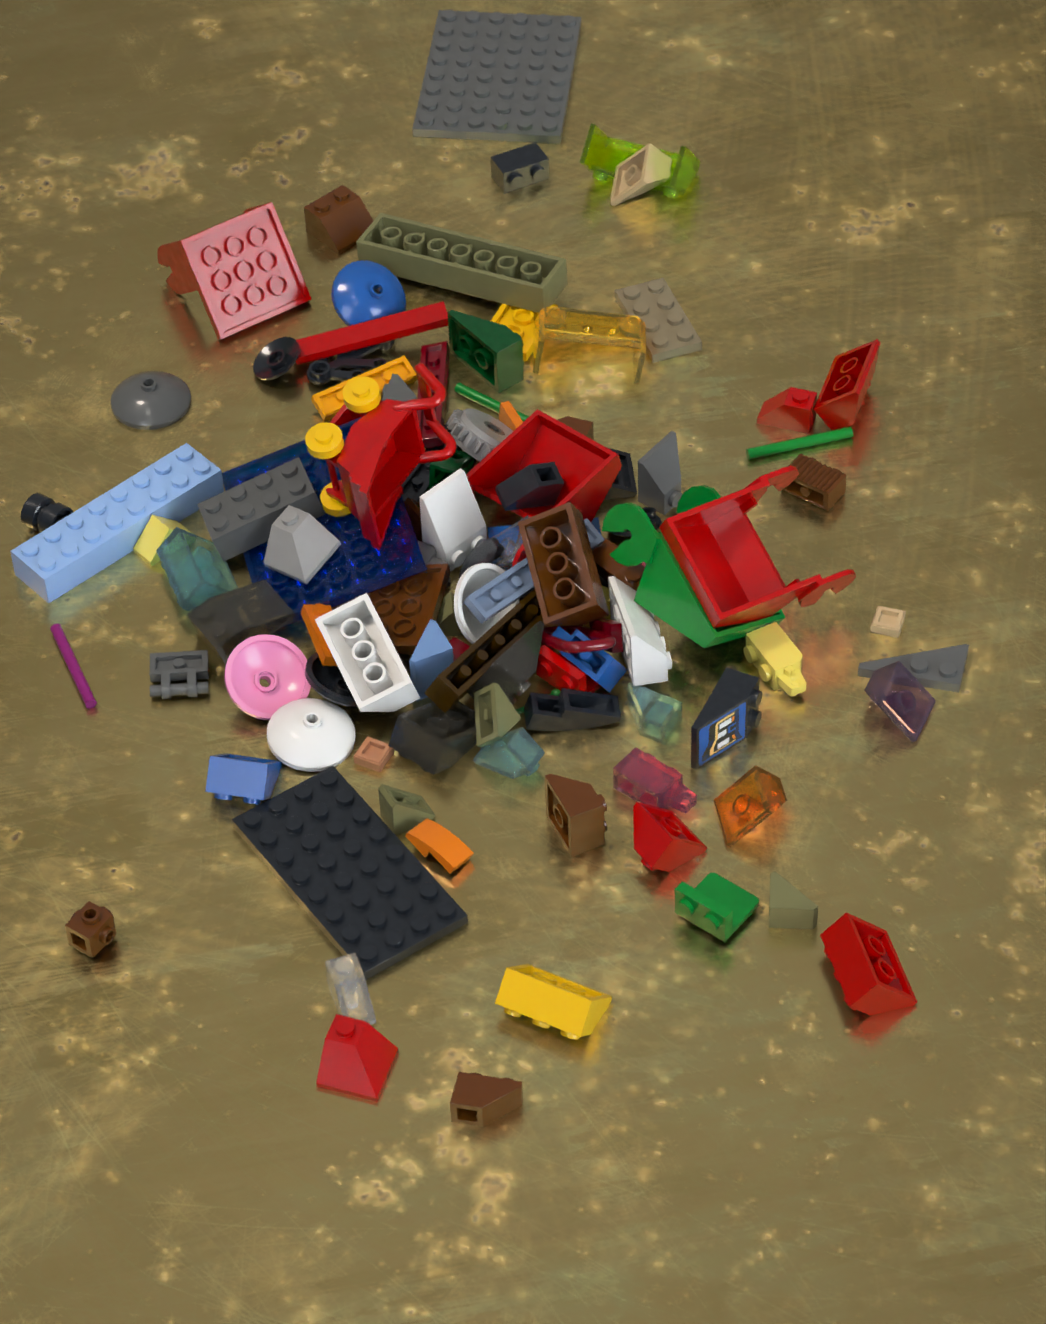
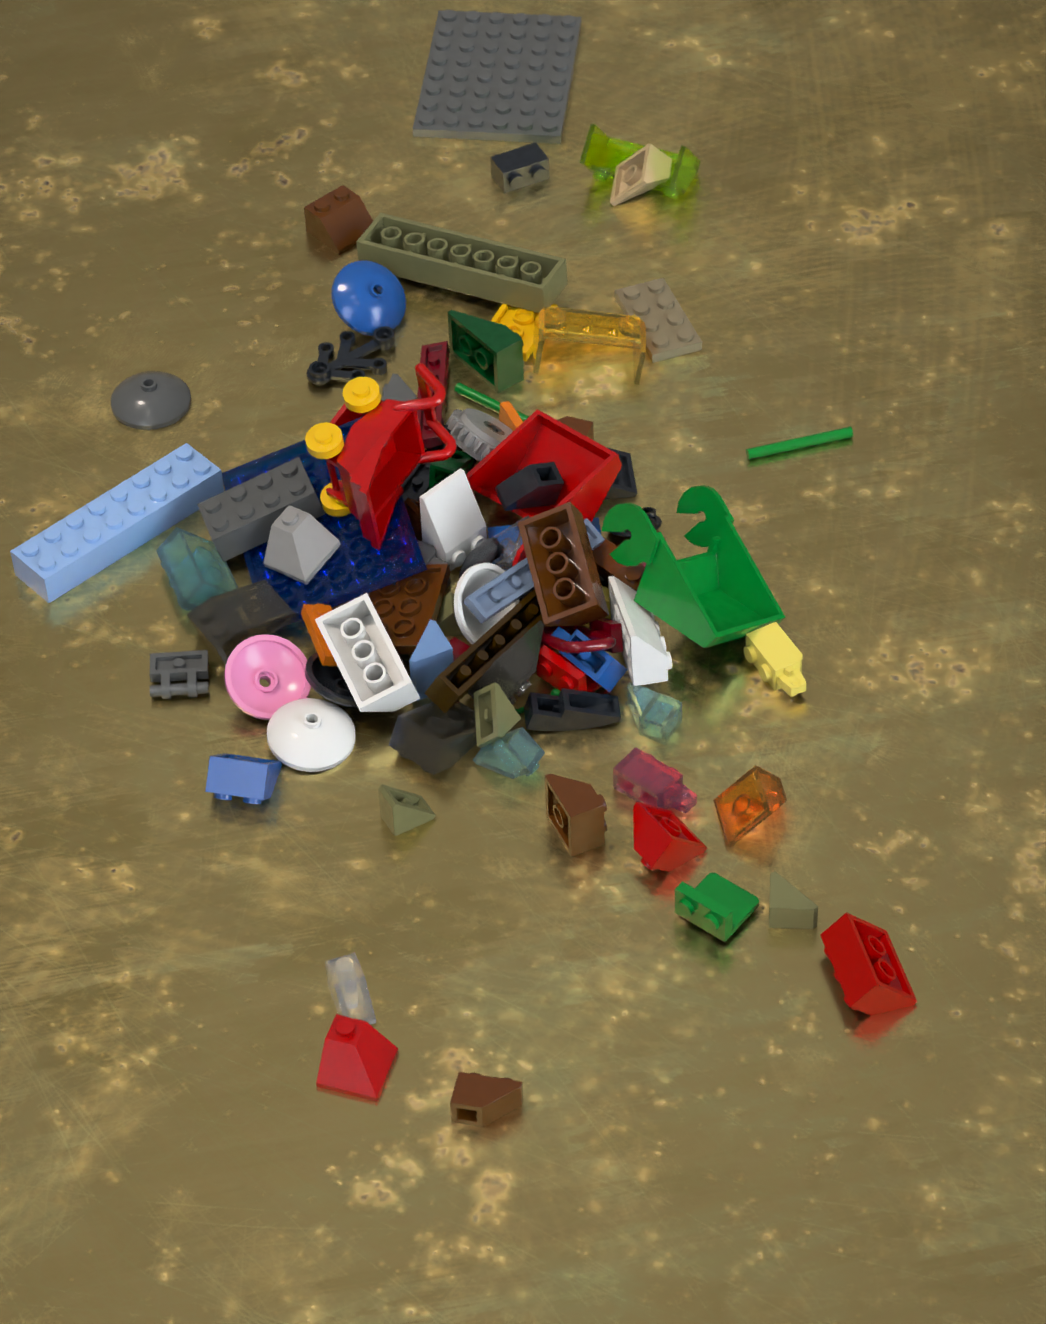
black wheel [21,493,73,532] -> none
magenta bar [50,624,97,709] -> none
reddish brown brick [65,901,116,958] -> none
light yellow slope [133,515,195,566] -> none
piece [157,202,312,340] -> none
black plate [232,766,468,981] -> none
black dish [253,337,300,380] -> none
red tile [296,301,448,365] -> none
light orange tile [311,355,417,421] -> none
nougat tile [353,736,394,772] -> none
orange slope [405,818,474,874] -> none
yellow slope [495,964,612,1040] -> none
dark grey slope [638,431,682,515] -> none
red piece [659,465,856,628] -> none
black slope [691,667,762,769] -> none
red slope [756,387,817,434] -> none
reddish brown brick [782,453,846,511] -> none
red slope [814,339,880,430] -> none
dark grey wing [858,644,969,693] -> none
slope [864,661,936,742] -> none
tan tile [871,606,906,638] -> none

